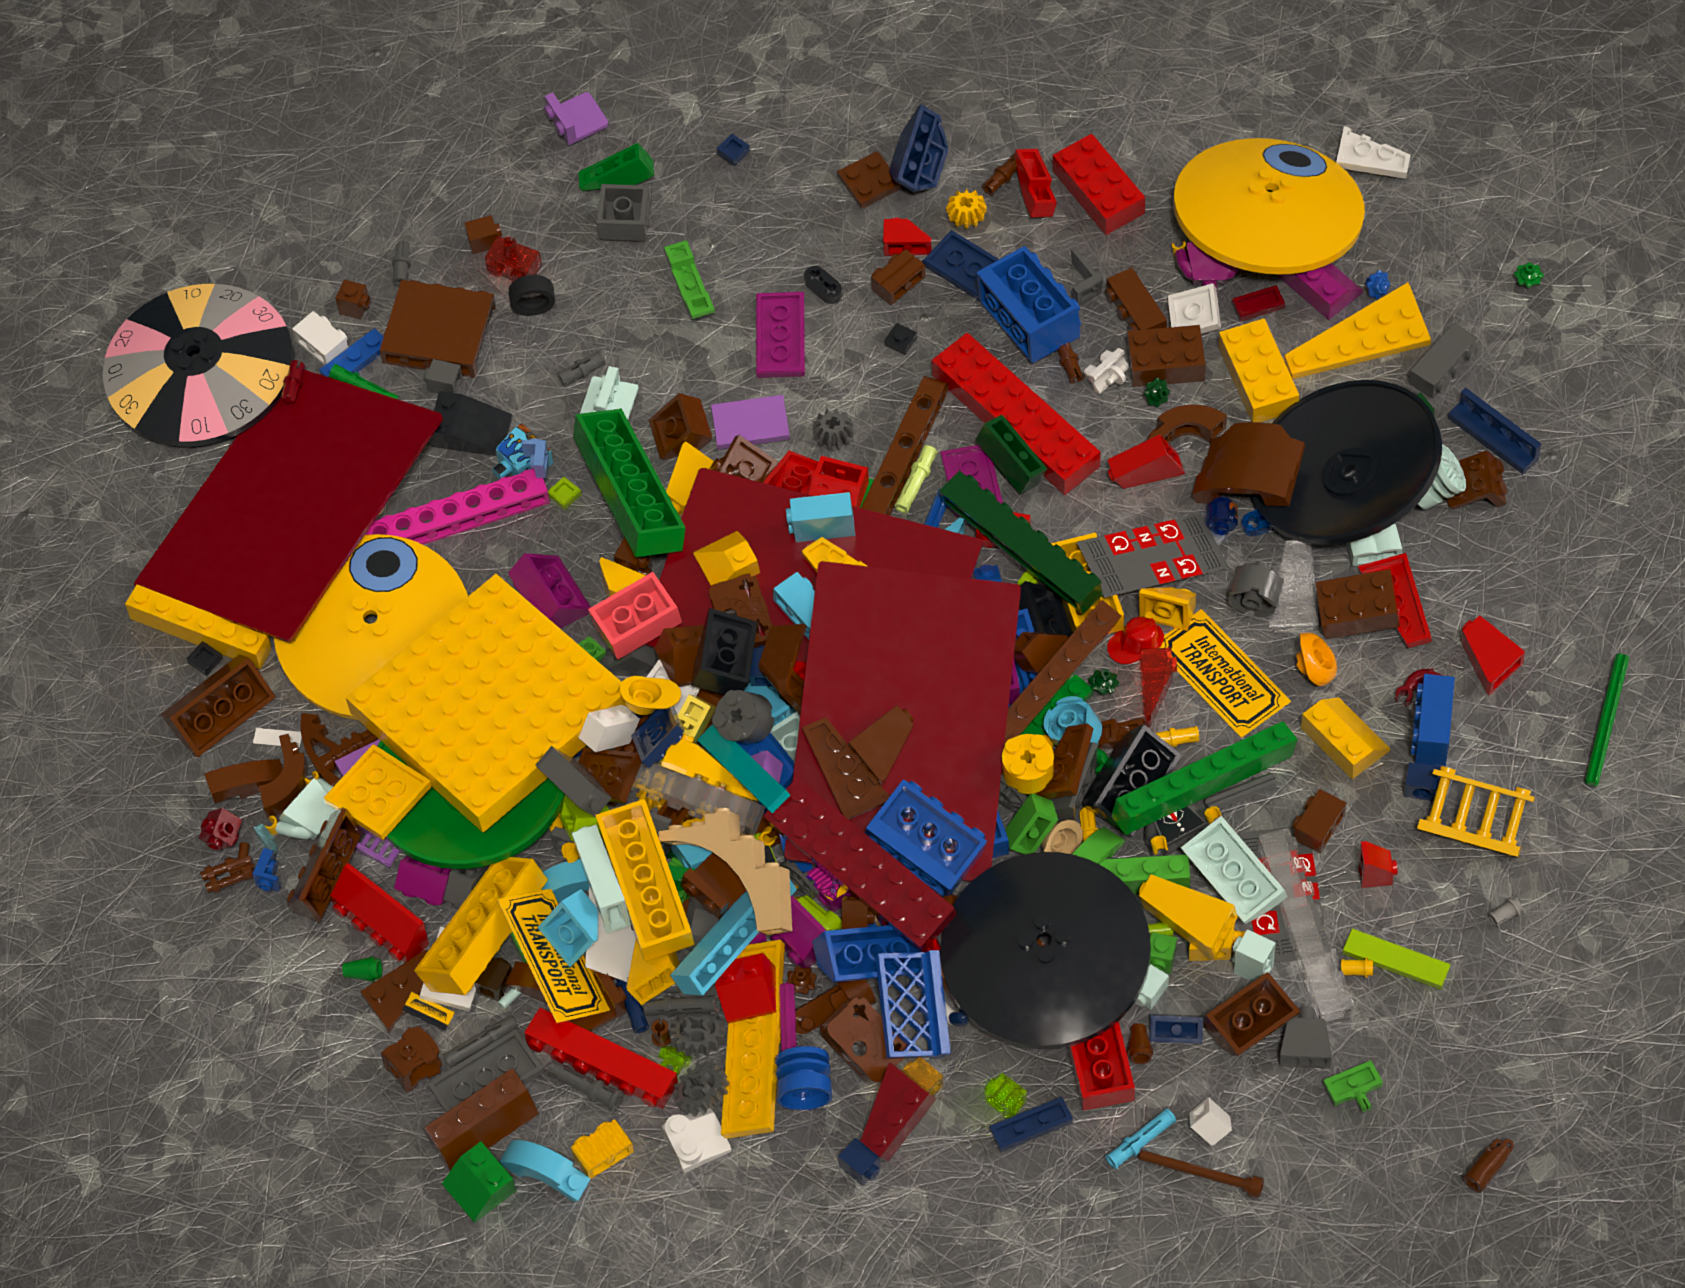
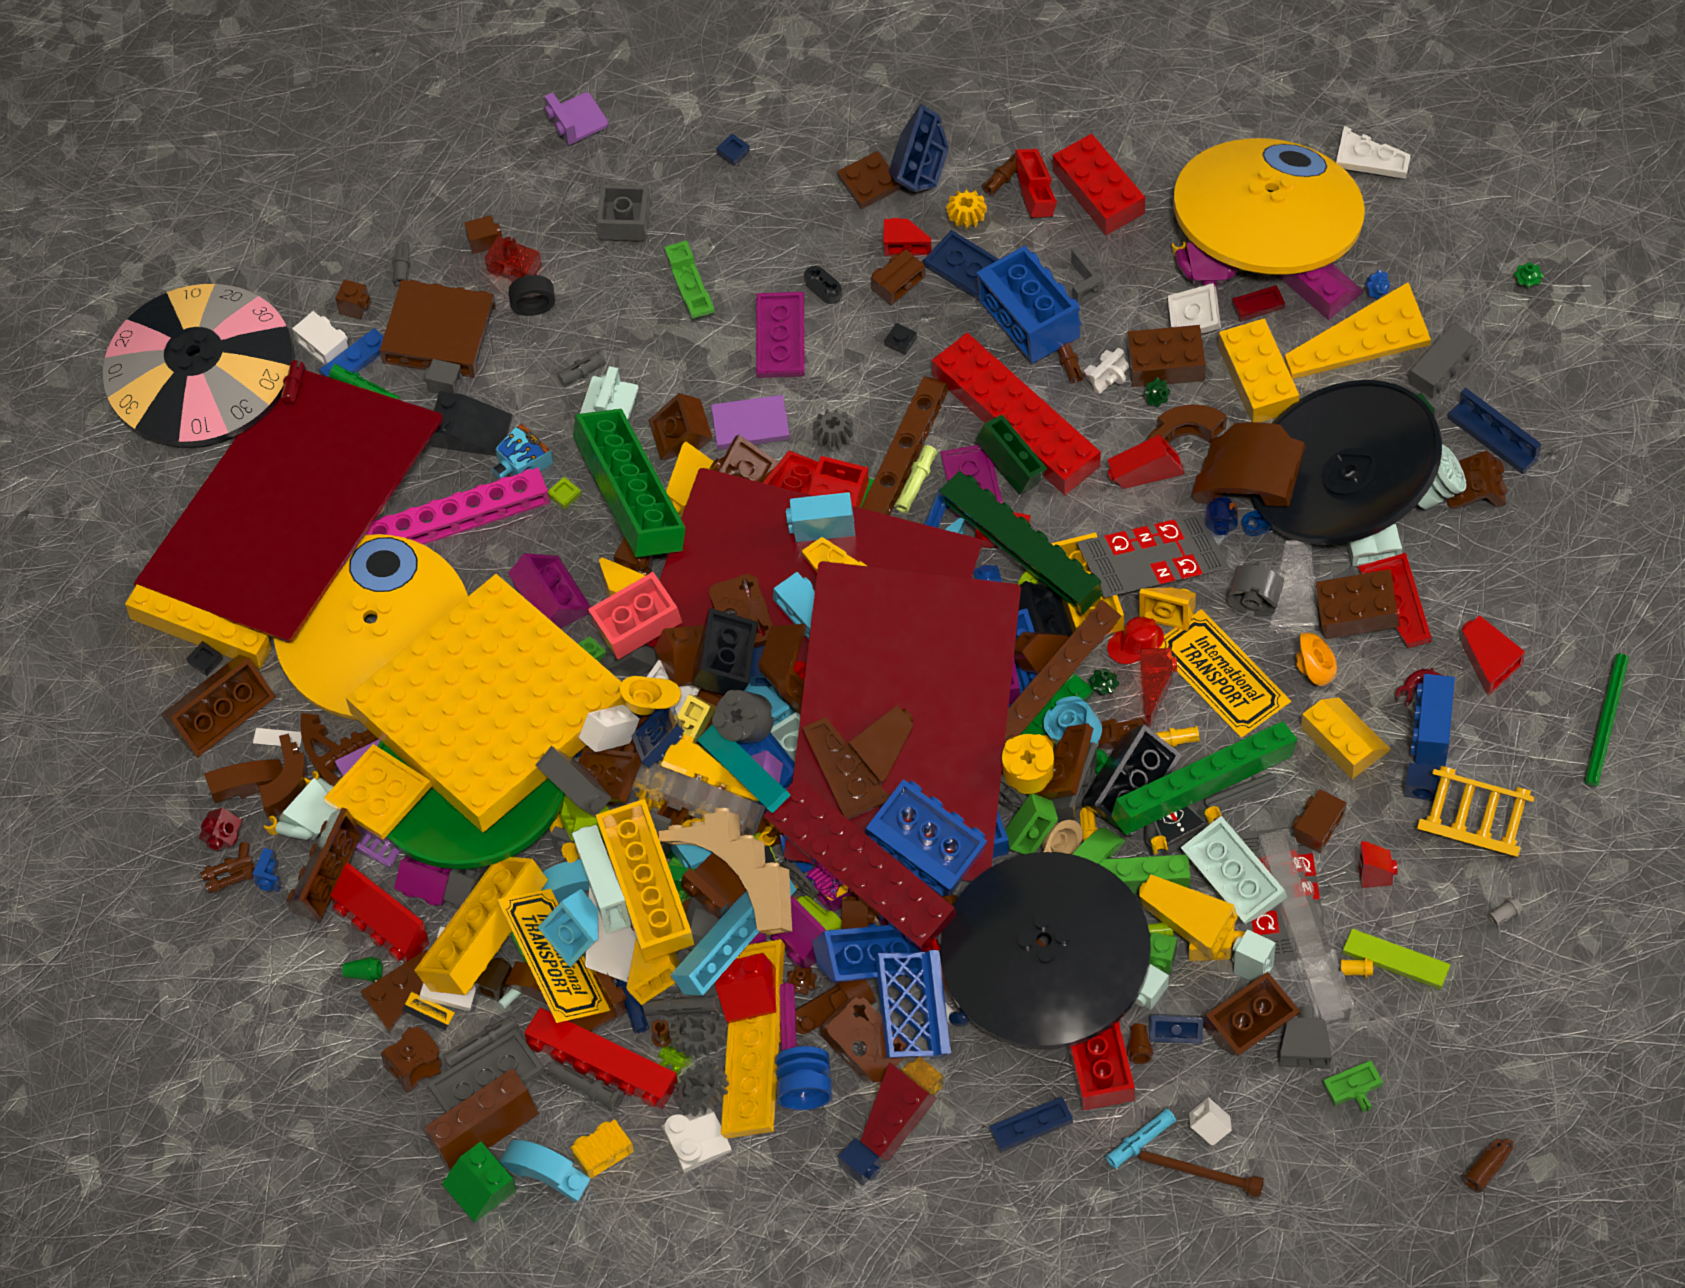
clear light blue tile [254,823,278,855] -> none
medium blue bracket [521,438,549,478] -> none
green slope [578,143,654,191] -> none
yellow slope [693,531,760,586] -> none
clear neon green brick [985,1073,1027,1119] -> none
reddish brown brick [1105,267,1167,331] -> none

